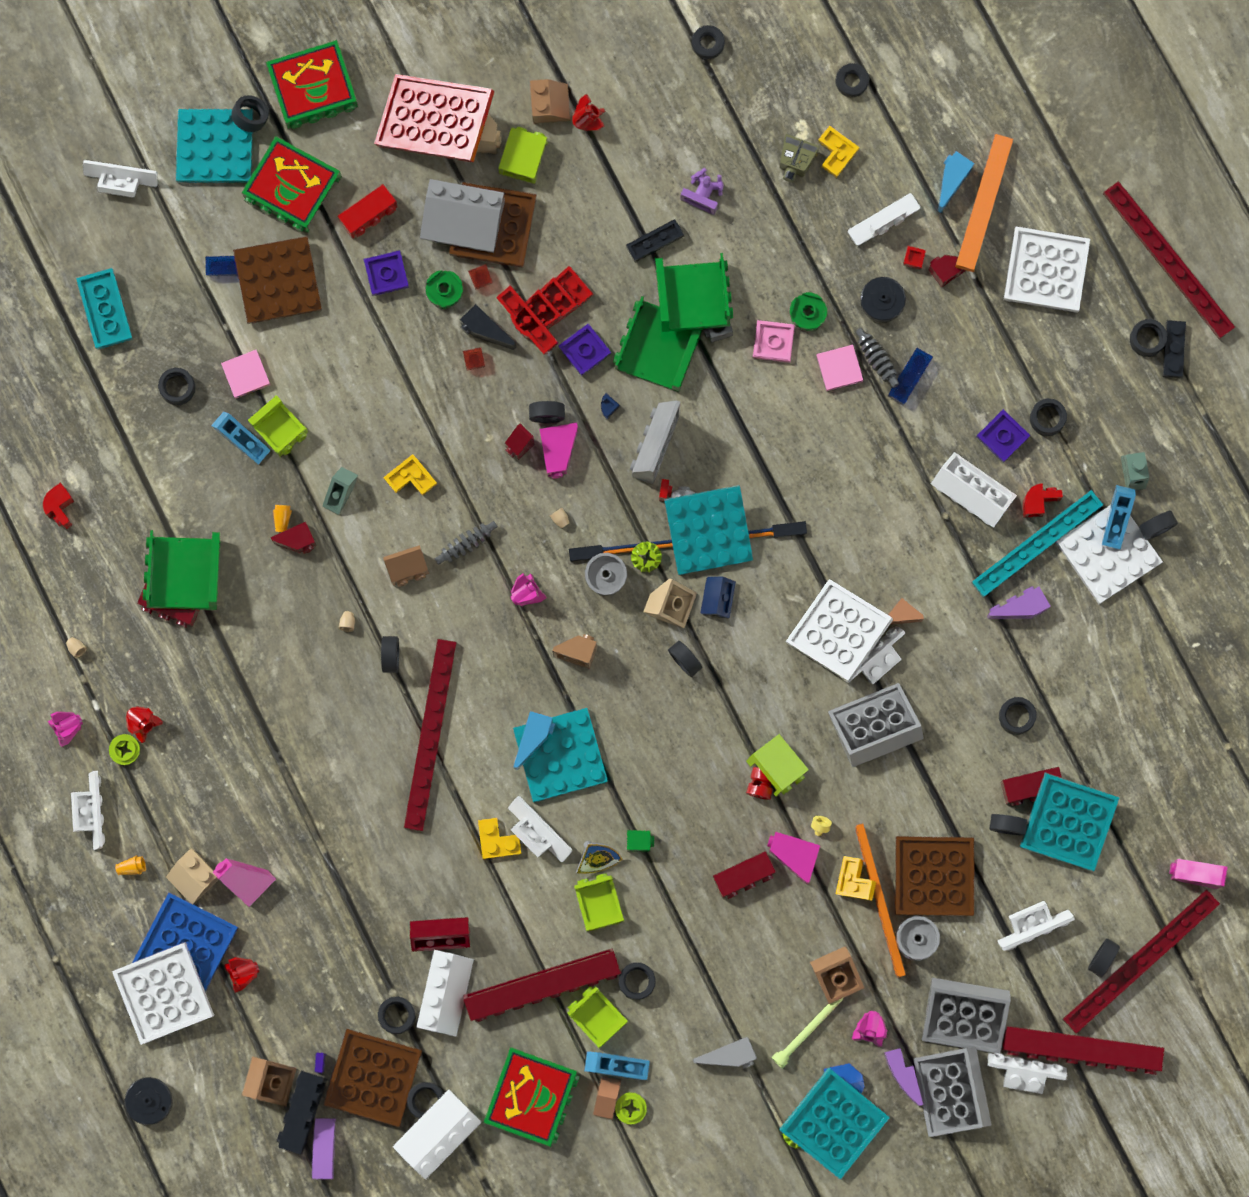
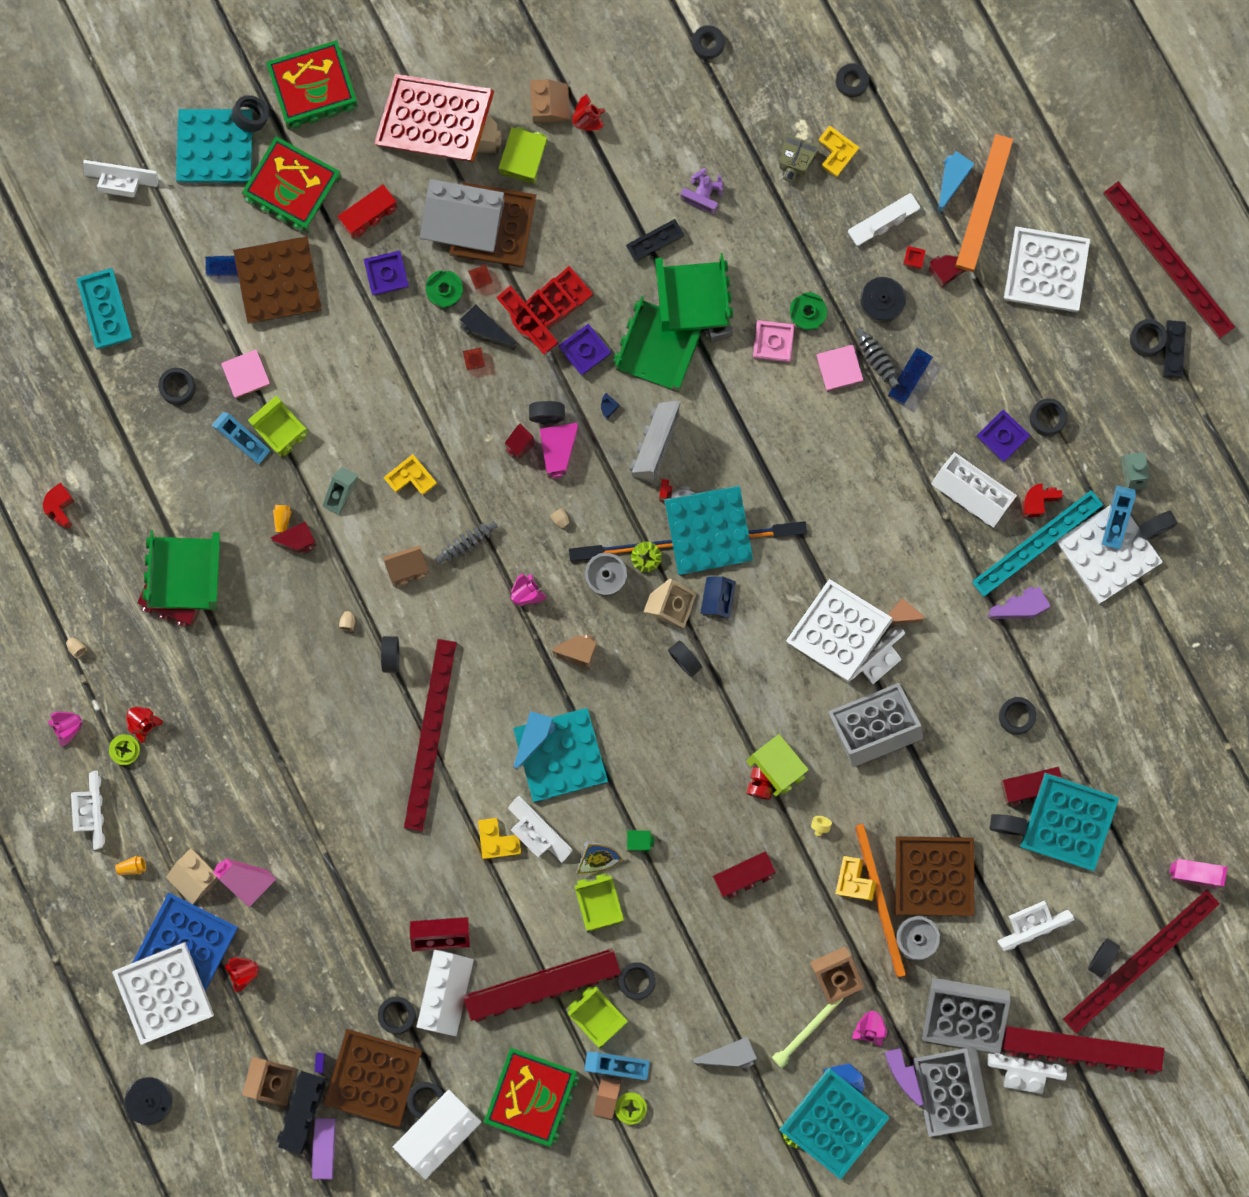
dark pink slope [767,832,820,884] -> none

